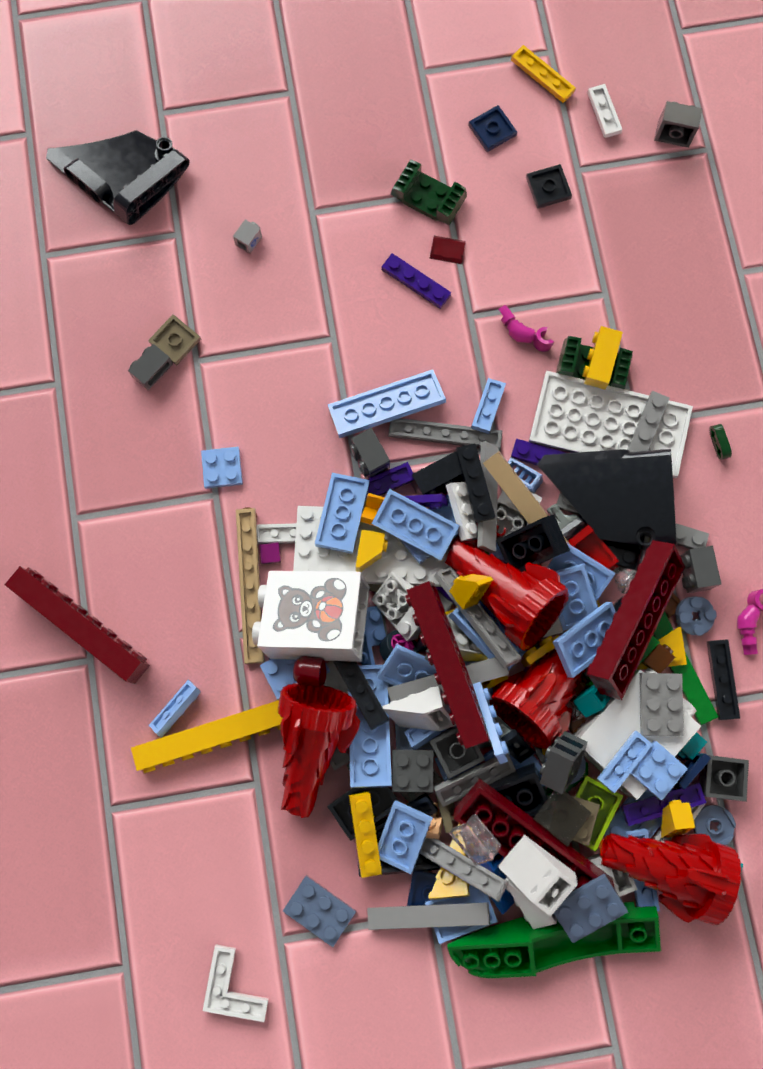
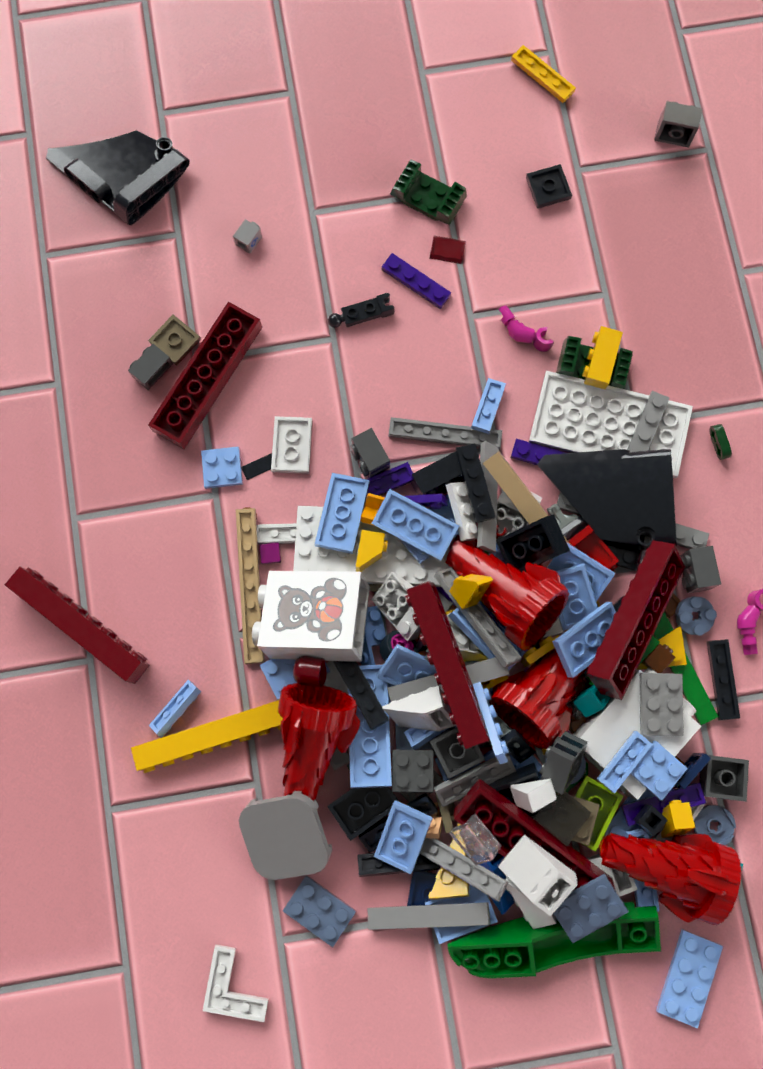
light blue plate [328,369,446,438] -> none
yellow plate [349,792,382,878] -> none
dark blue tile [468,105,517,152] -> none
medium blue slope [508,457,543,493] -> none
white plate [587,84,623,138] -> none
clear brick [613,568,637,594] -> none
teal brick [677,732,707,760] -> none
none -> dark red brick [148,301,263,449]
none -> light grey tile [239,791,332,880]
none -> black sticker [241,453,272,480]
none -> white tile [271,416,312,474]
none -> black plate [328,293,395,328]
none -> white slope [510,779,557,813]
none -> black brick [633,804,668,836]
none -> light blue plate [656,929,723,1028]

